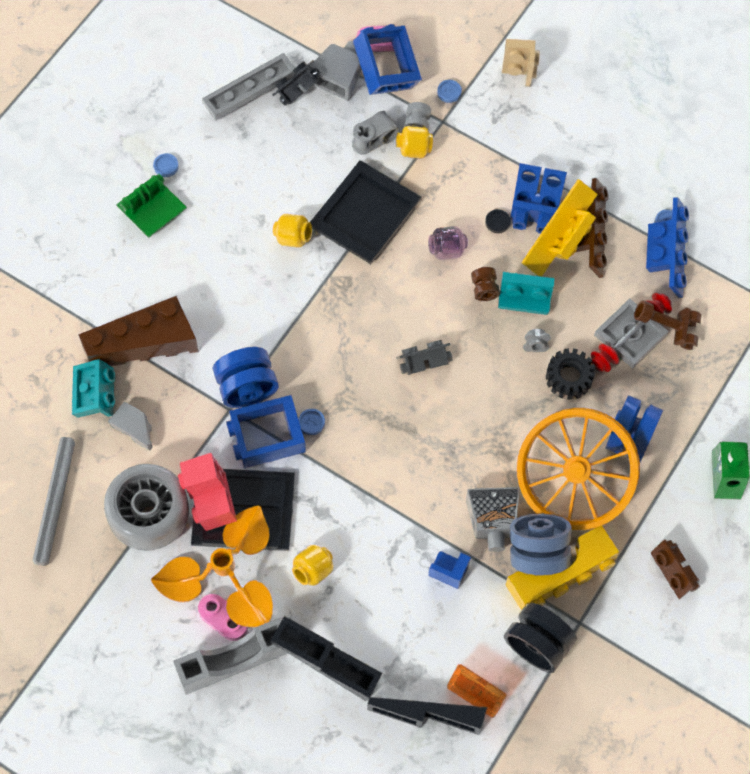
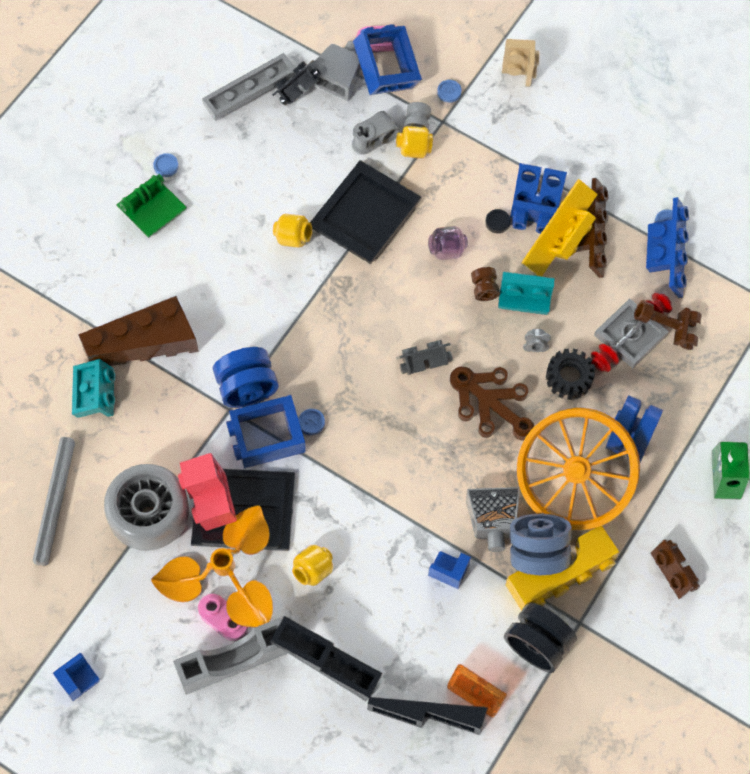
light grey slope [108,402,153,450] -> none
none -> blue panel [53,653,100,701]
none -> reddish brown plant [449,367,534,441]

